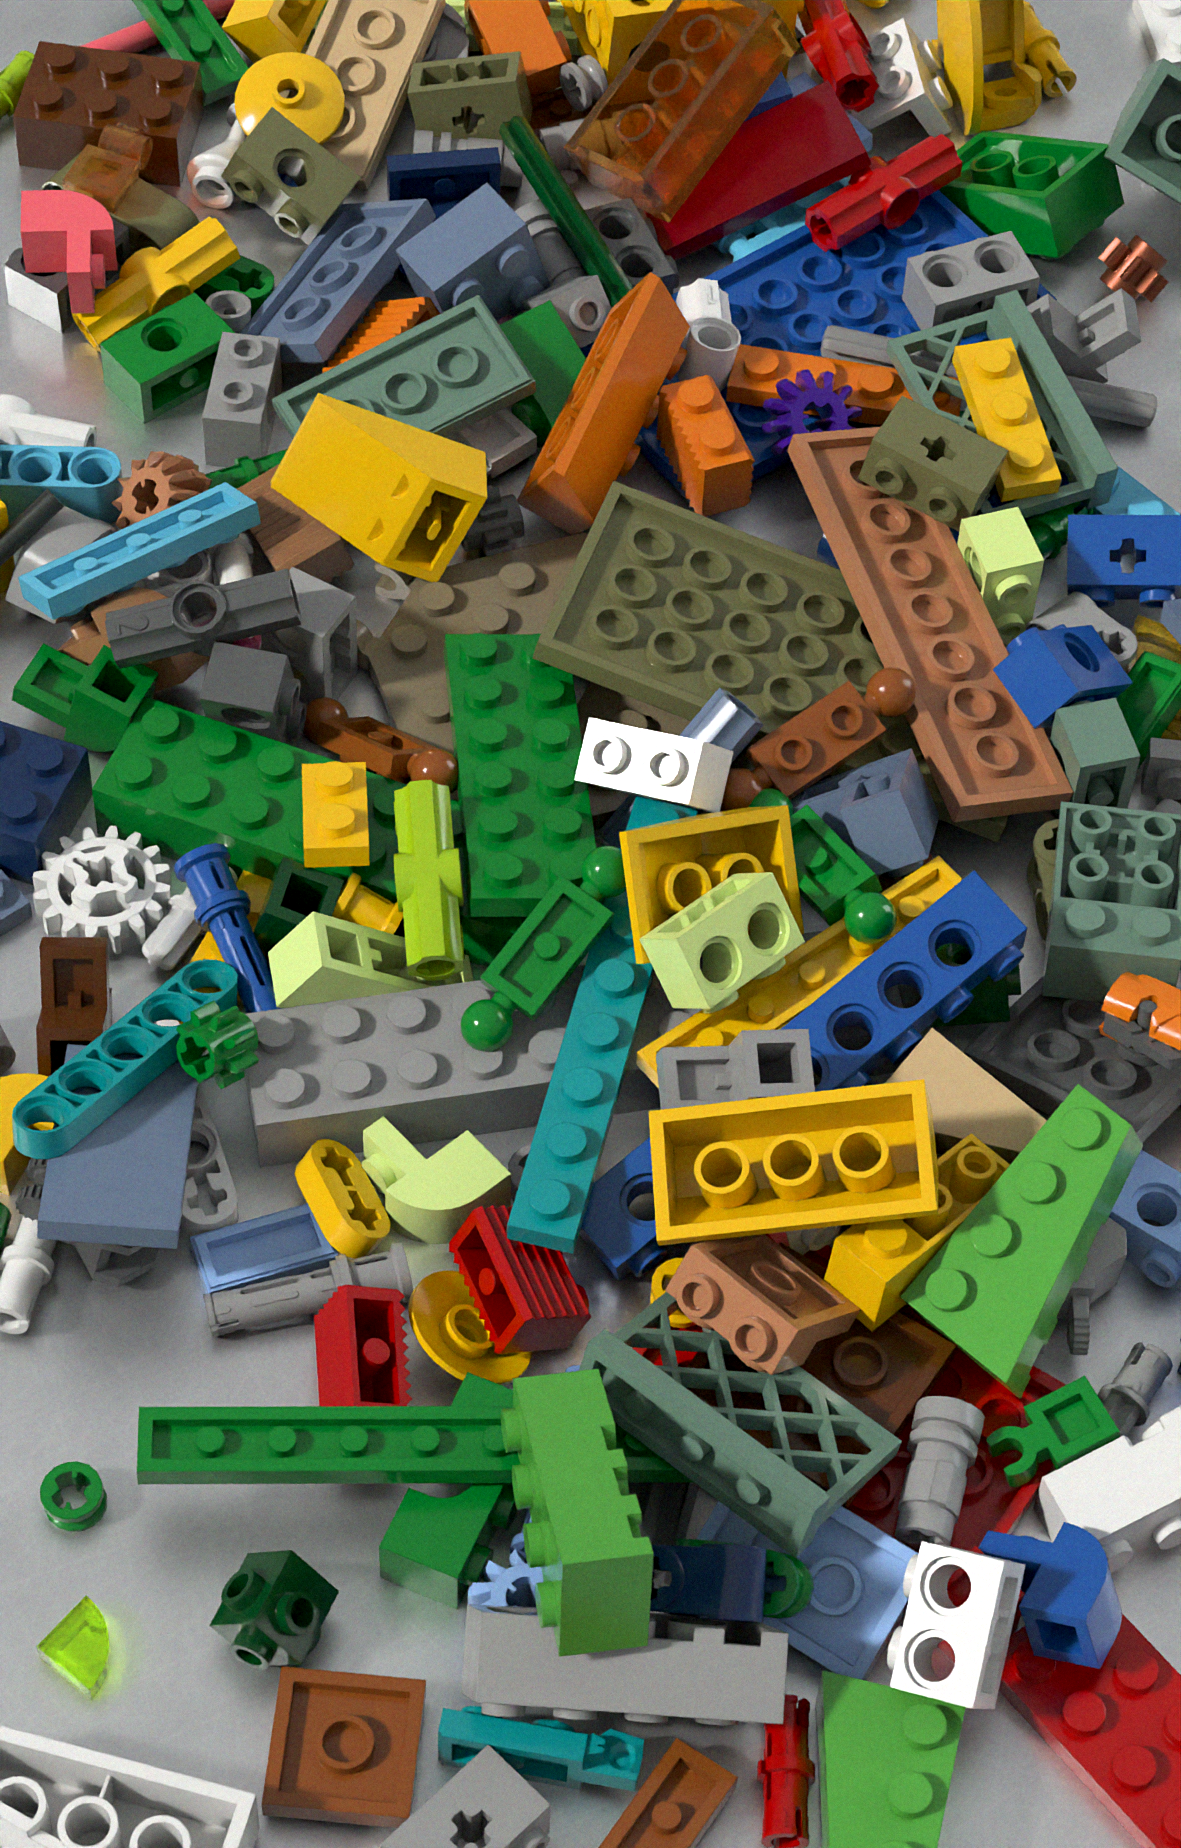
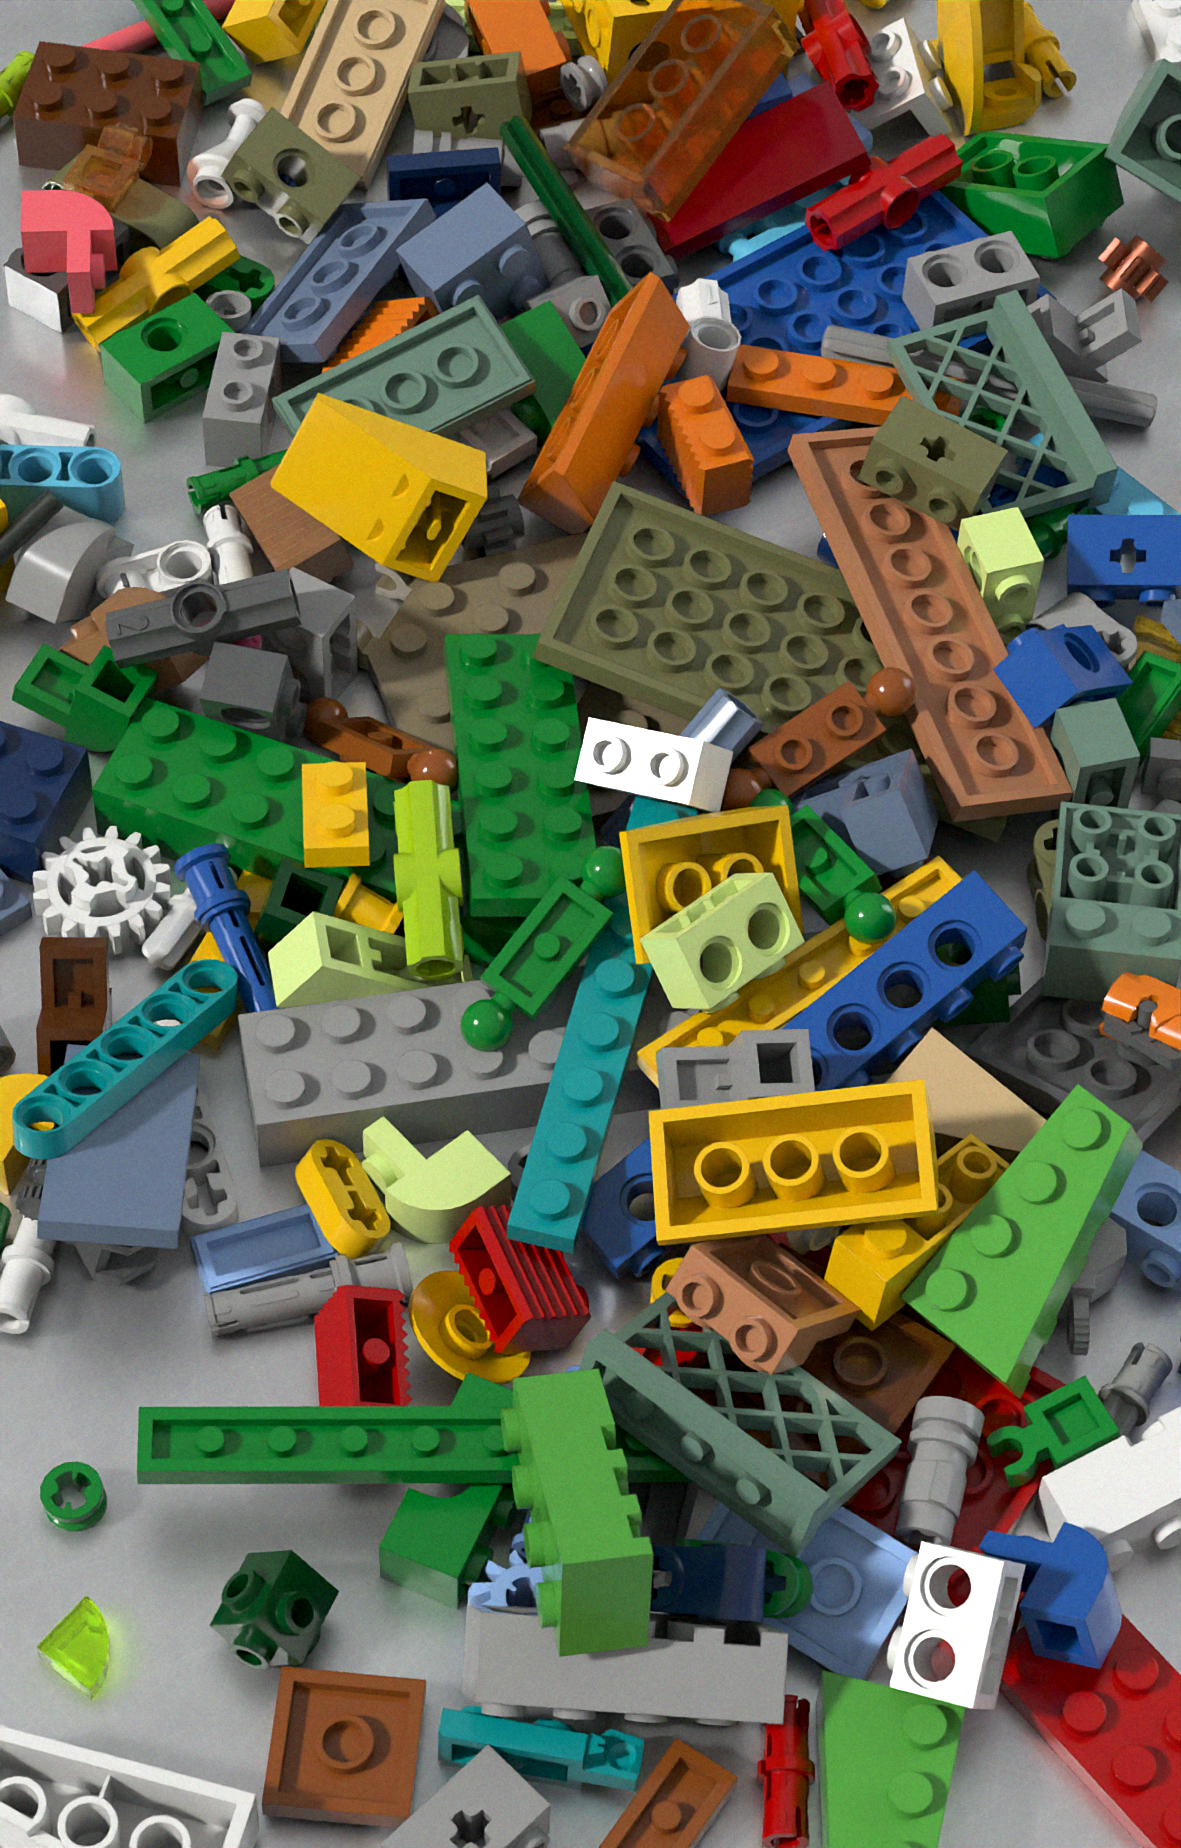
medium azure plate [18,482,261,620] -> none
nougat gear [111,451,212,529] -> none
green gear [176,1001,259,1089] -> none
yellow dish [234,52,345,145] -> none
dark purple gear [761,369,863,468] -> none
yellow plate [952,337,1062,502] -> none

